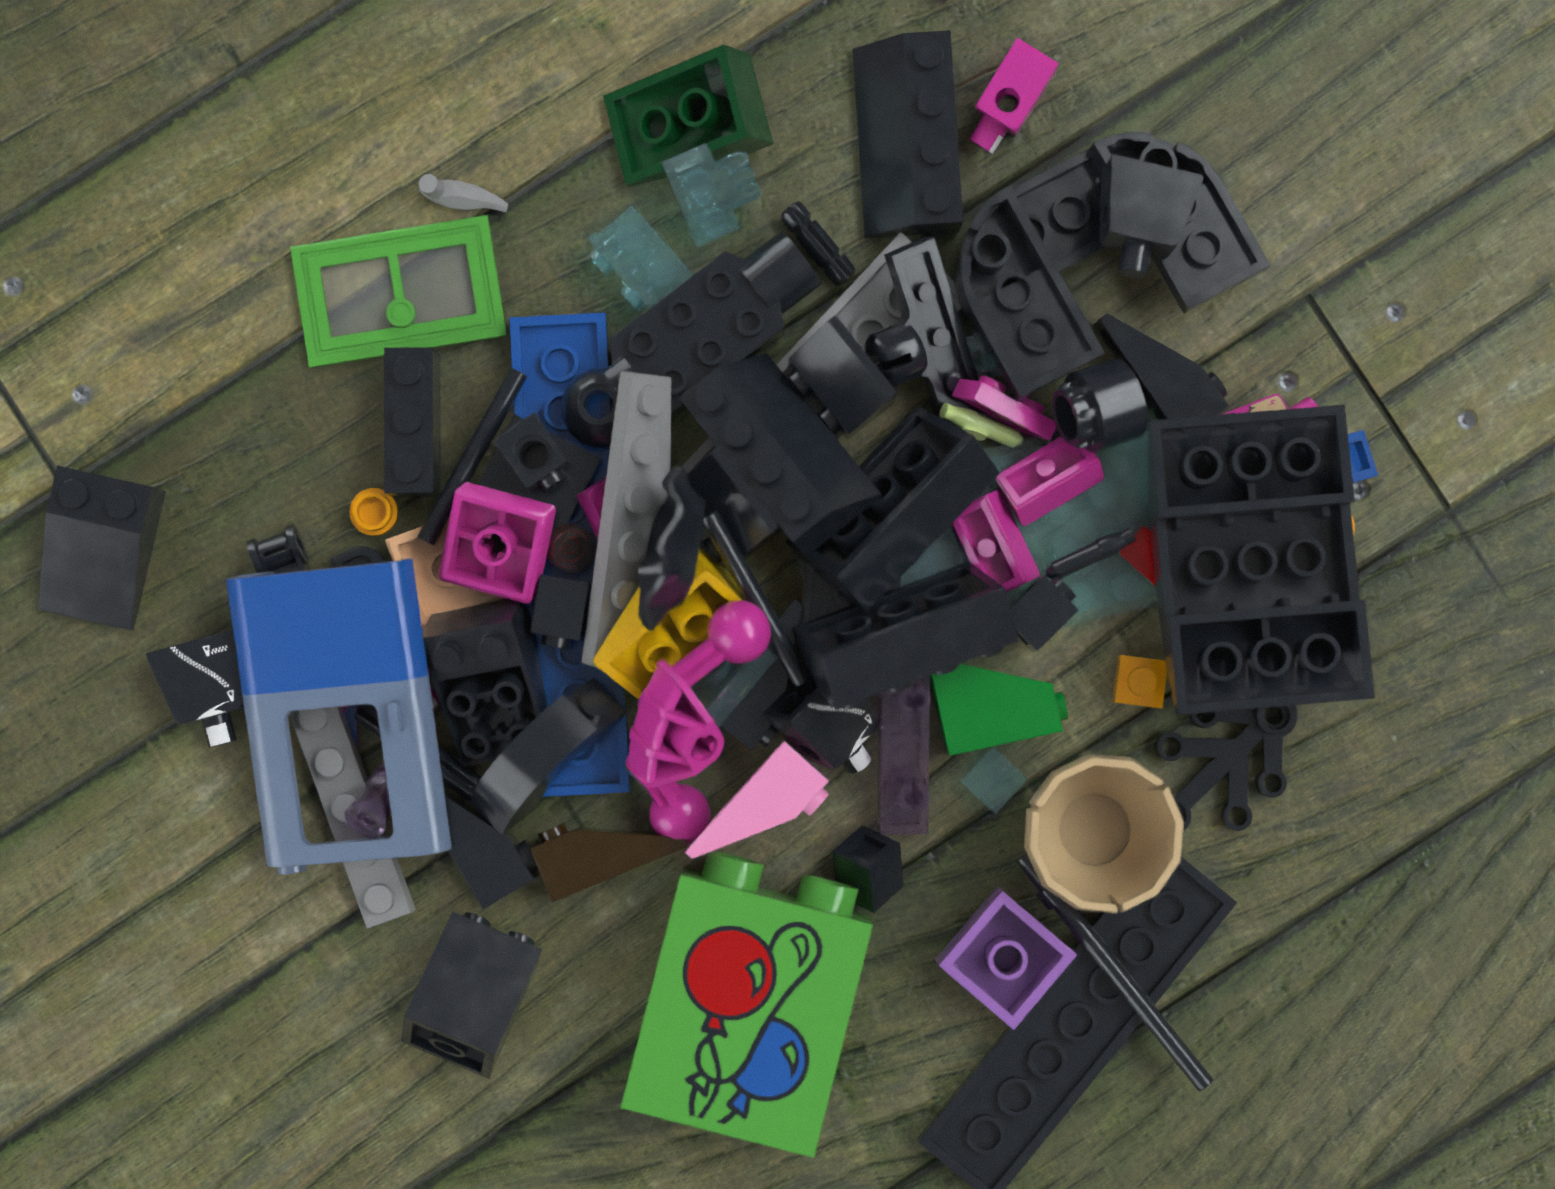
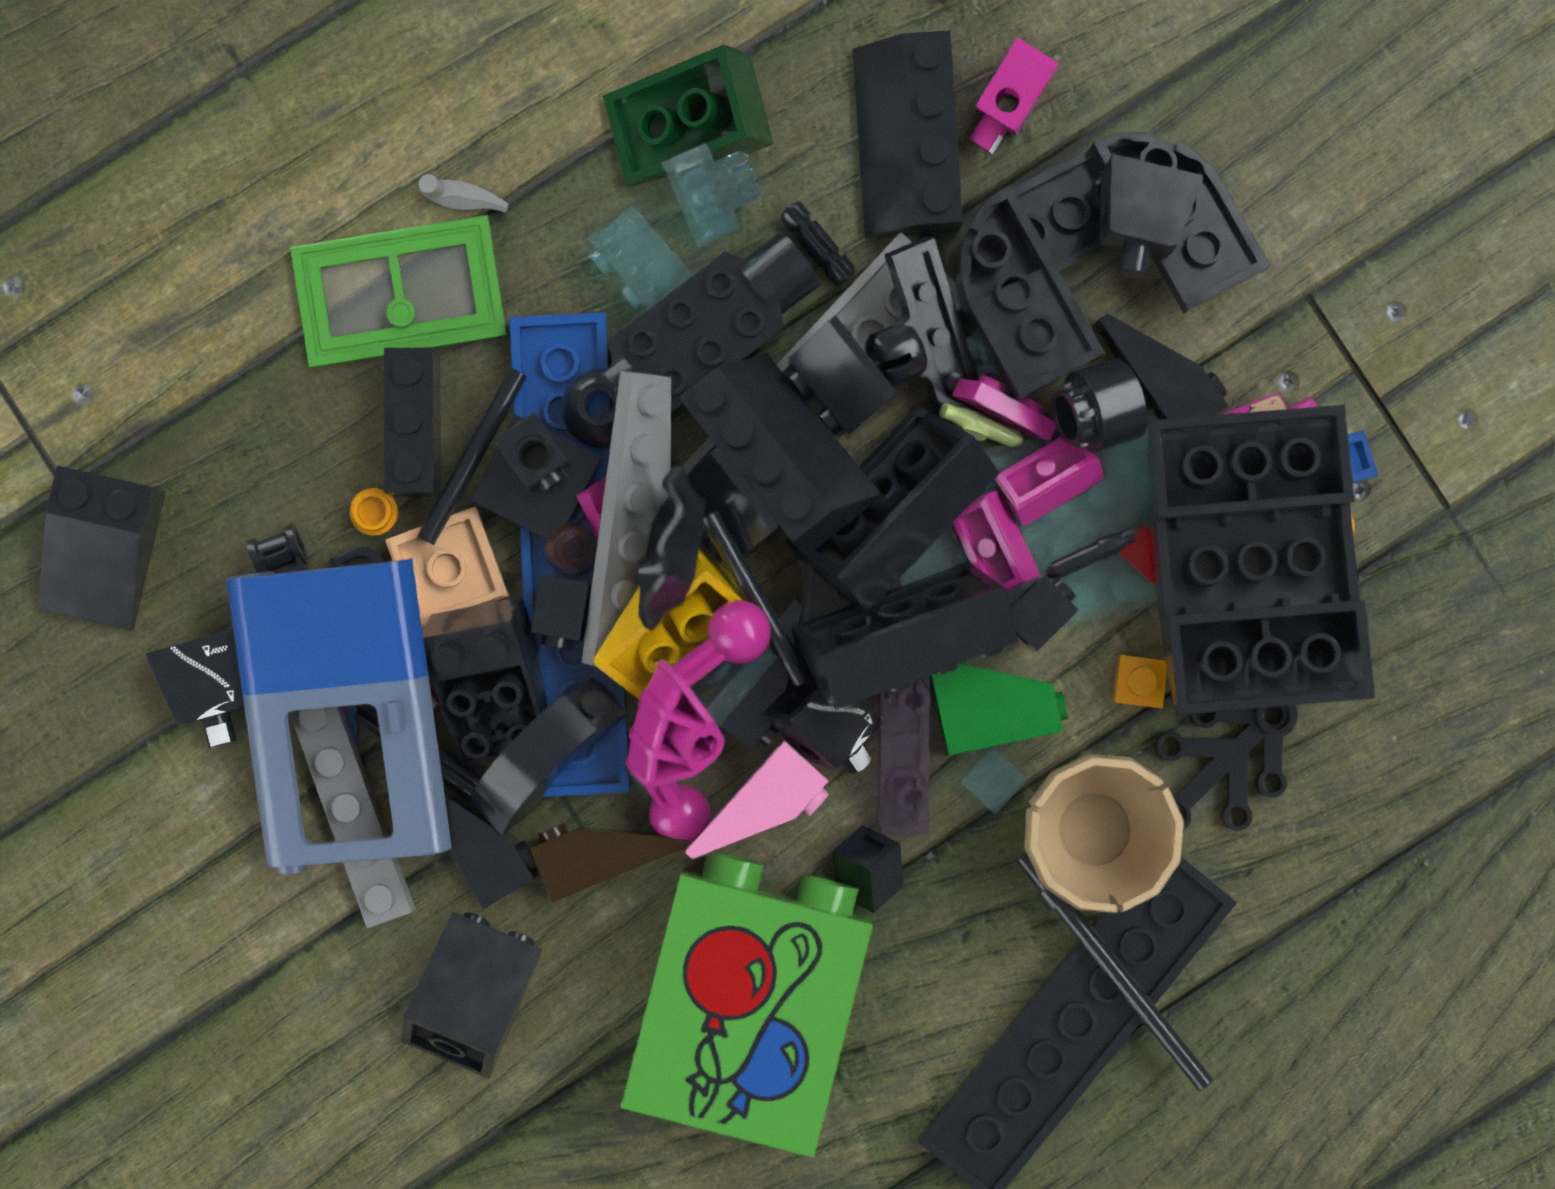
clear purple piece [344,760,391,838] -> none
dark pink brick [438,482,556,604] -> none
medium lavender brick [935,886,1077,1030] -> none

